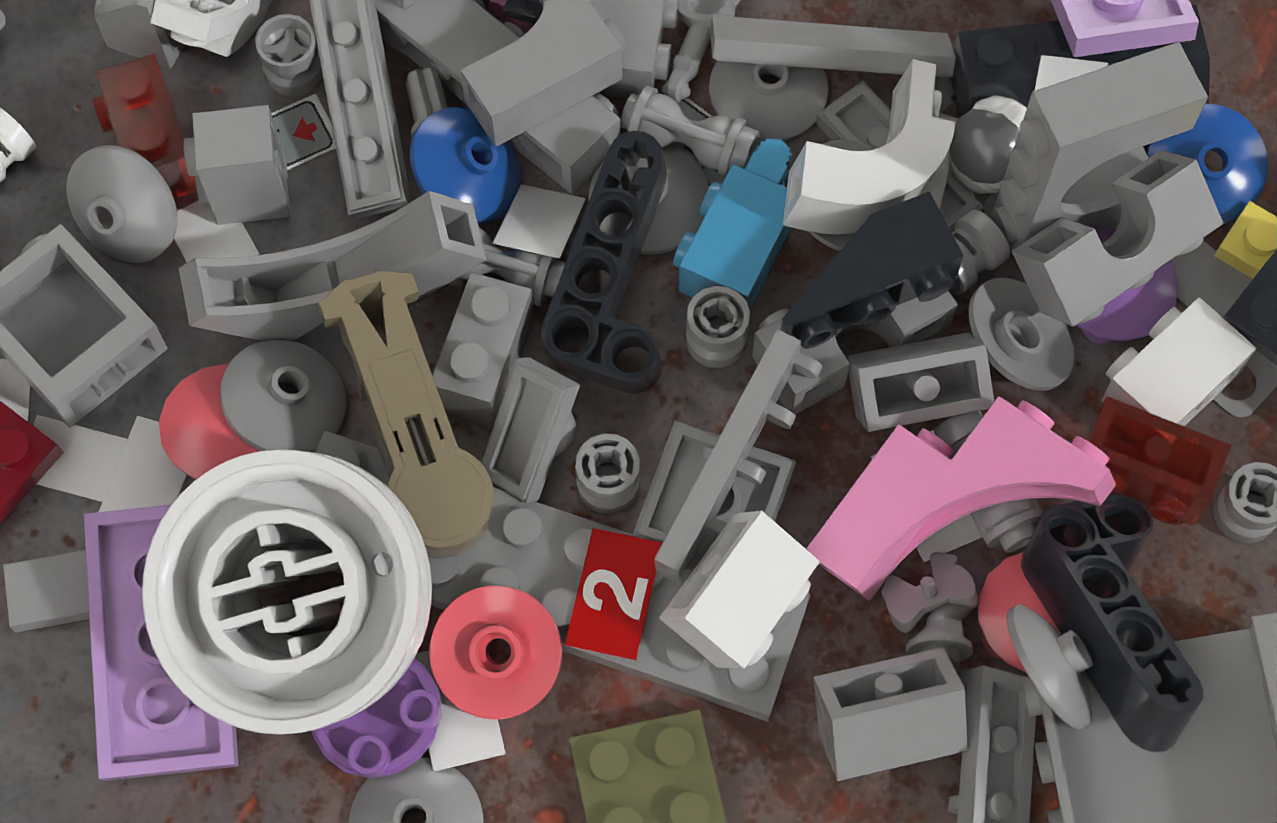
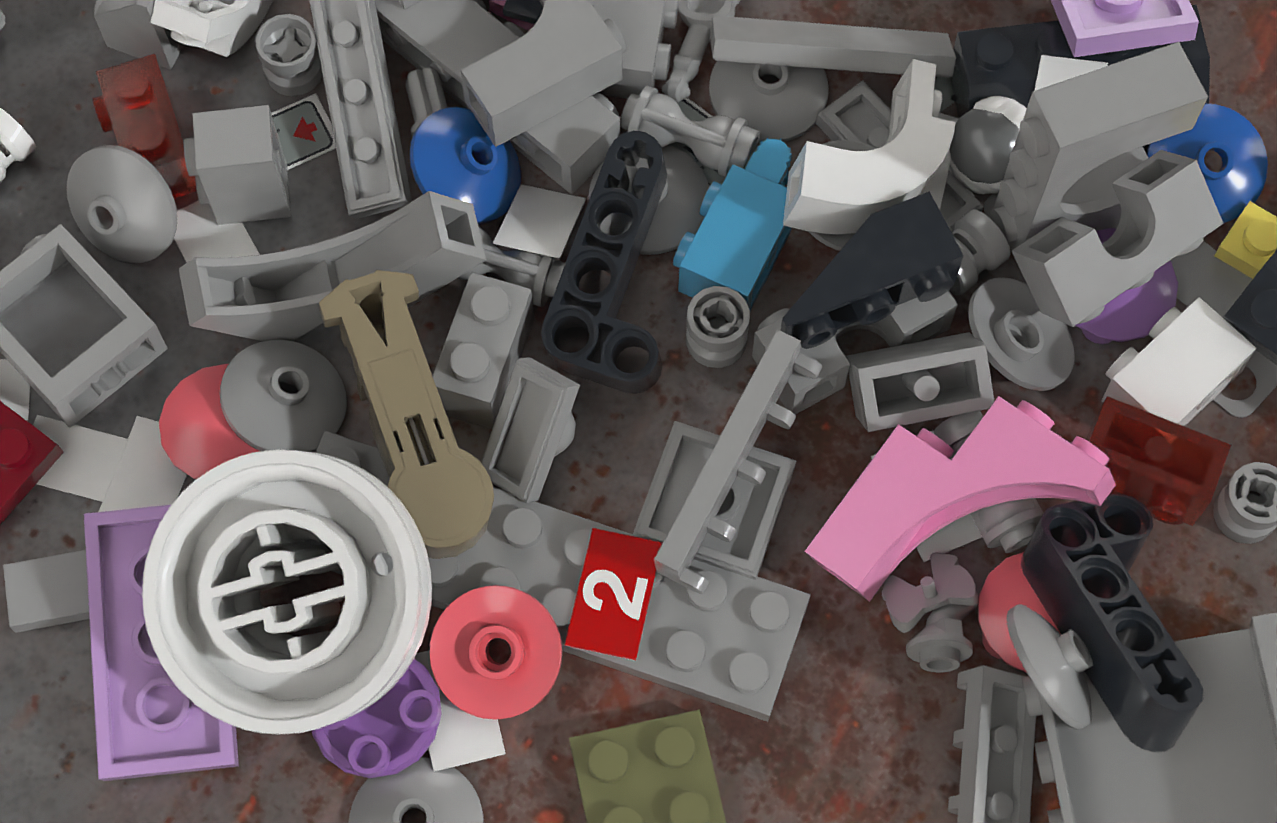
light grey wheel [575,433,640,515] -> none
white brick [659,511,820,669] -> none
light grey brick [813,647,968,781] -> none

